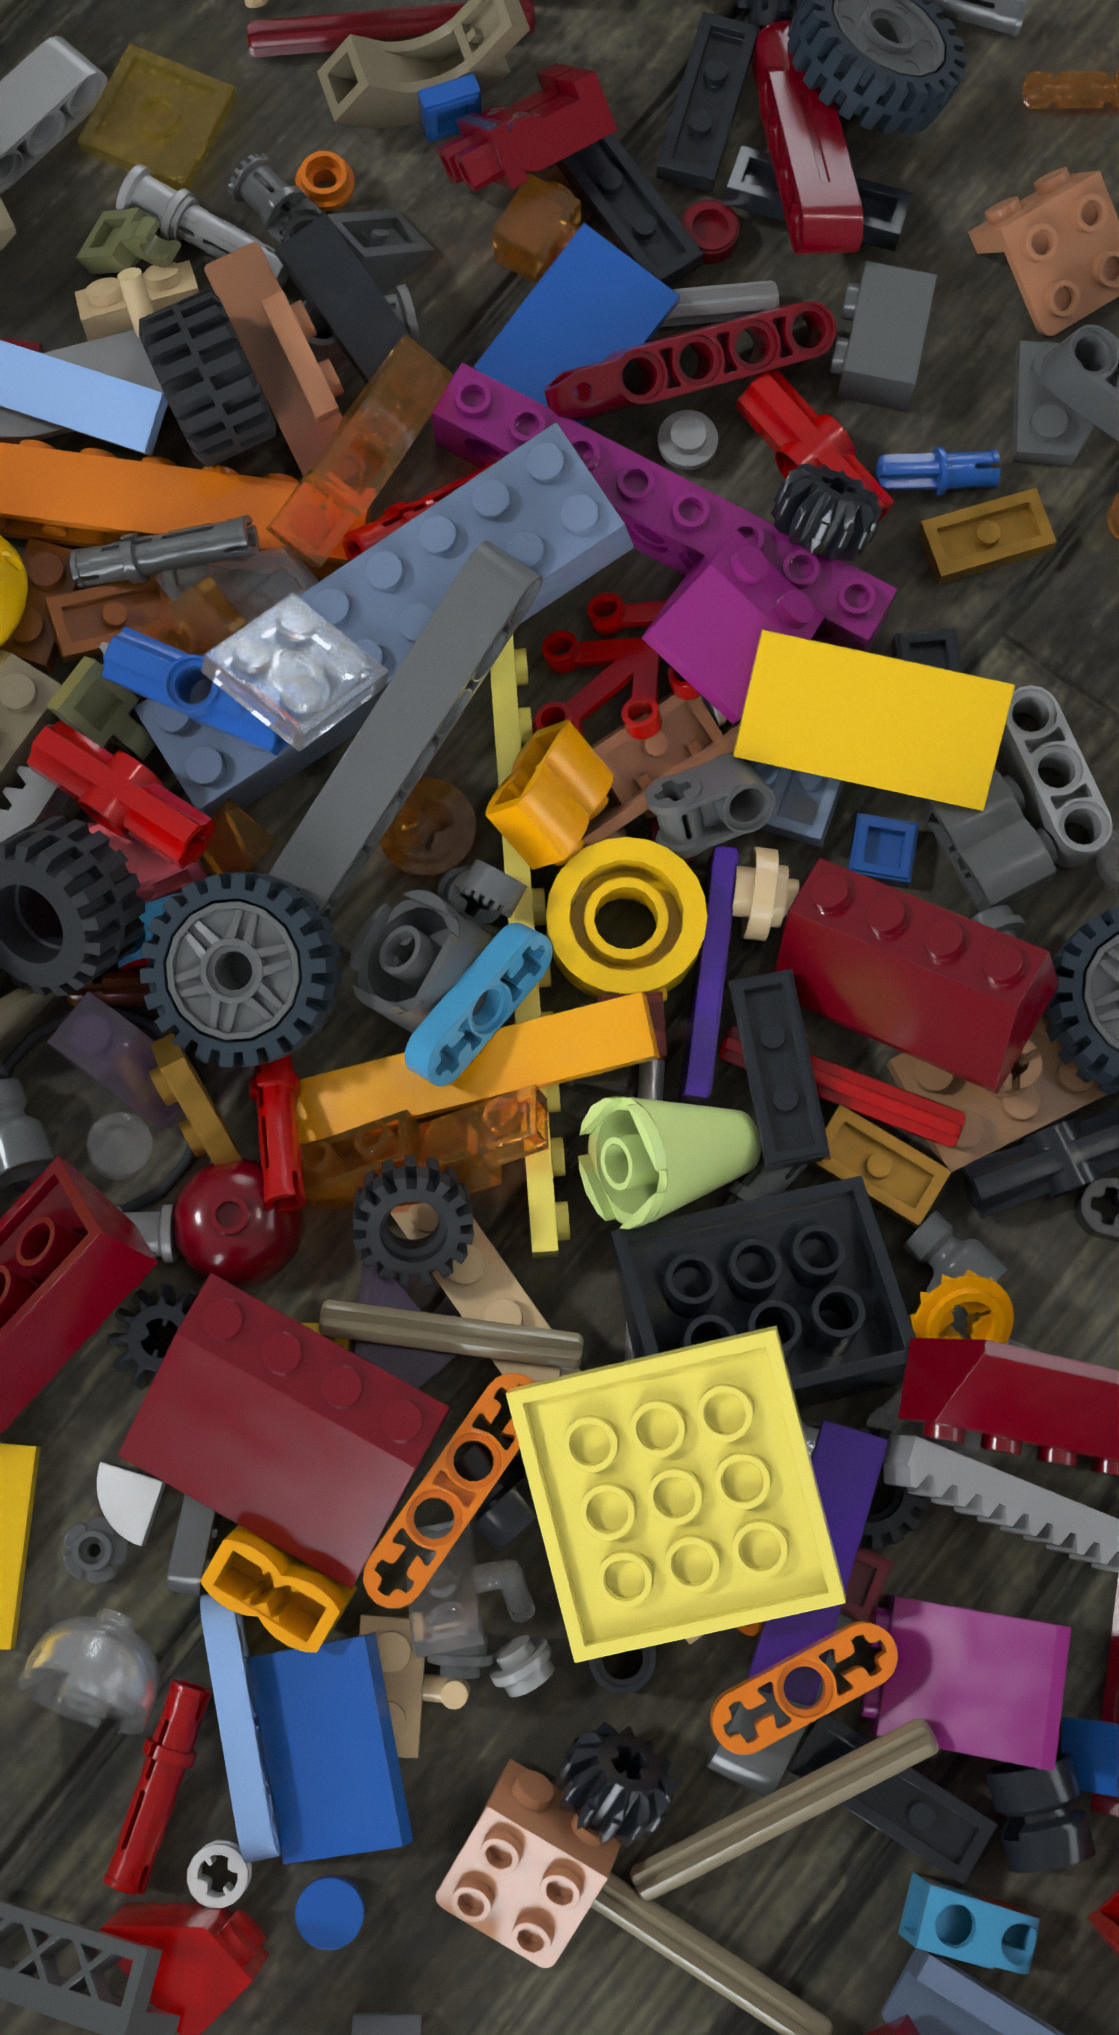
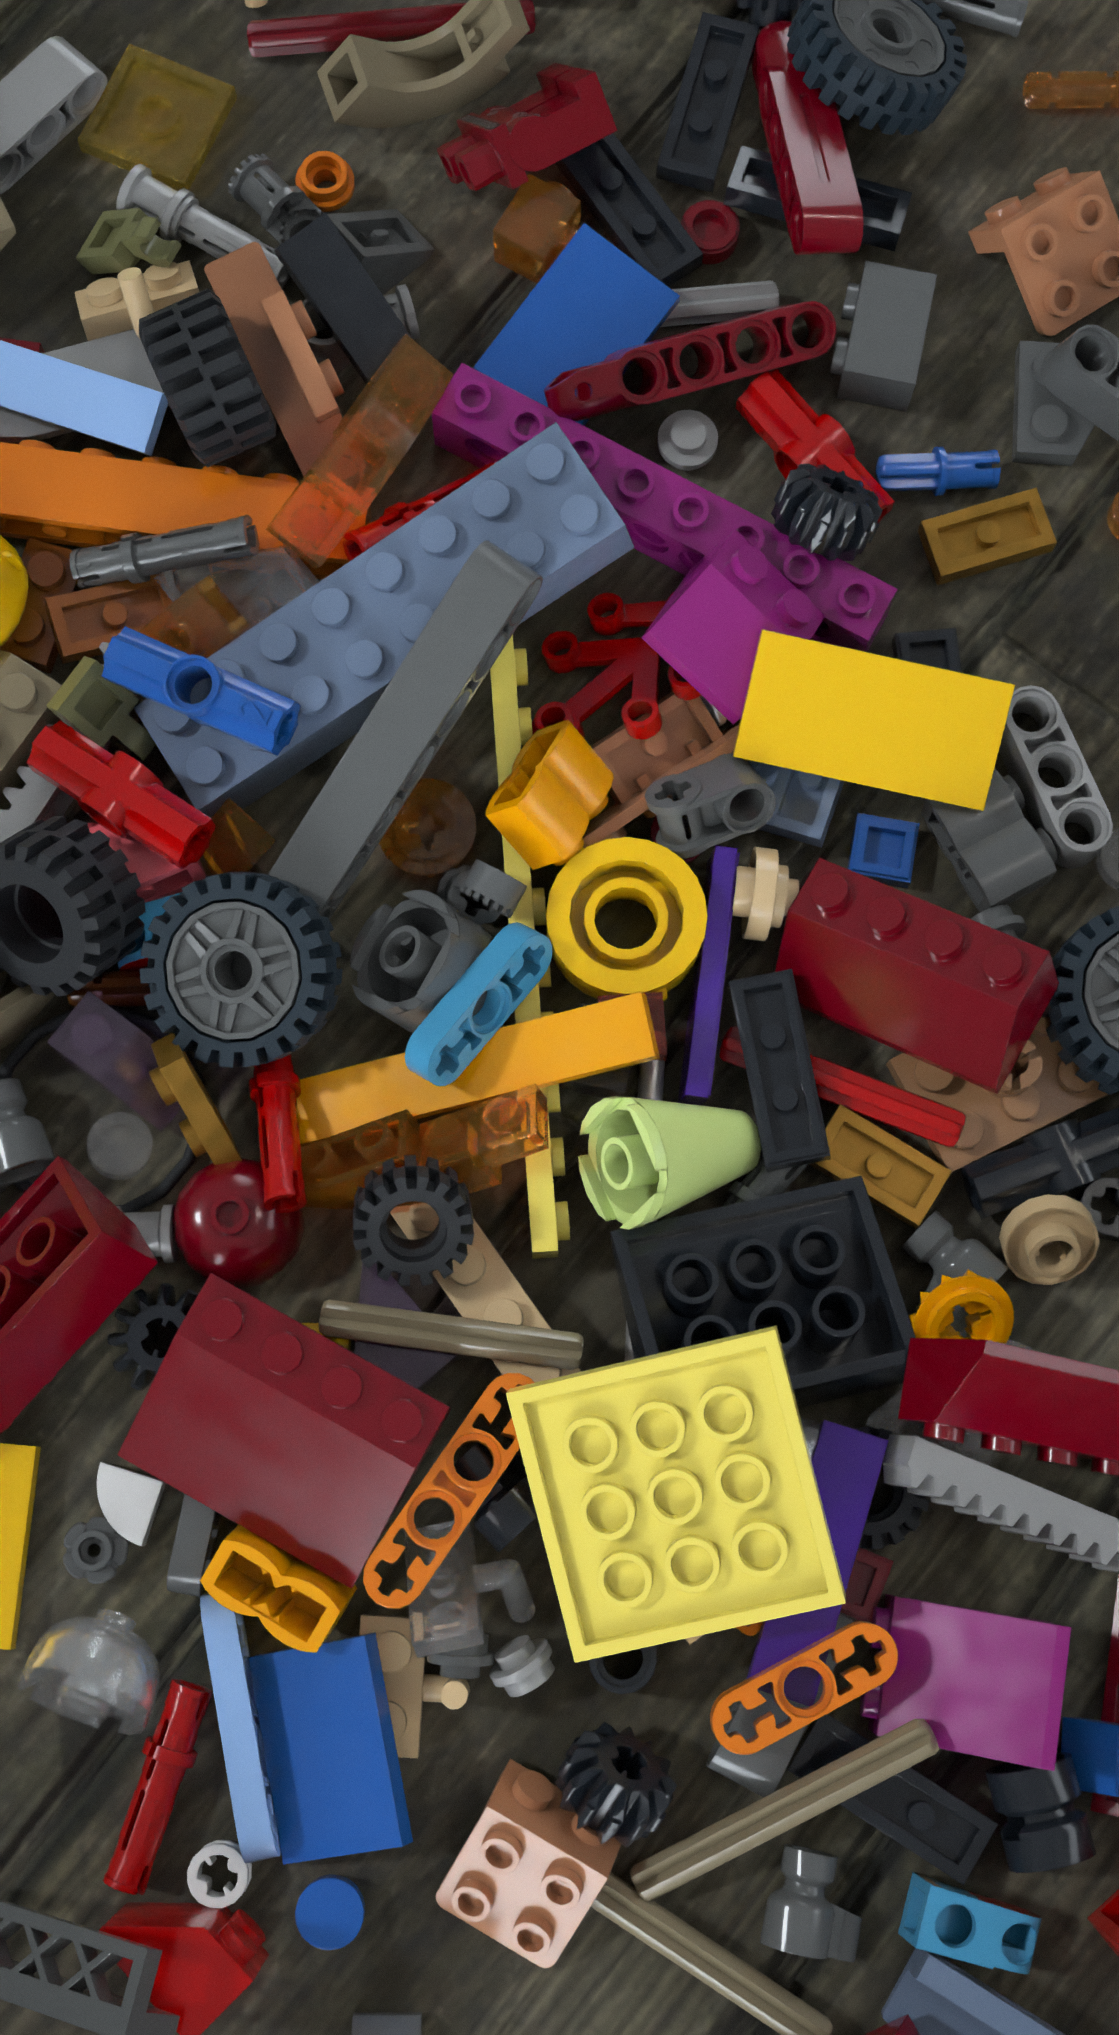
clear plate [201,594,389,751] -> none
blue tile [418,73,482,142] -> none
none -> dark grey piece [760,1844,862,1962]
none -> tan plate [999,1194,1100,1285]

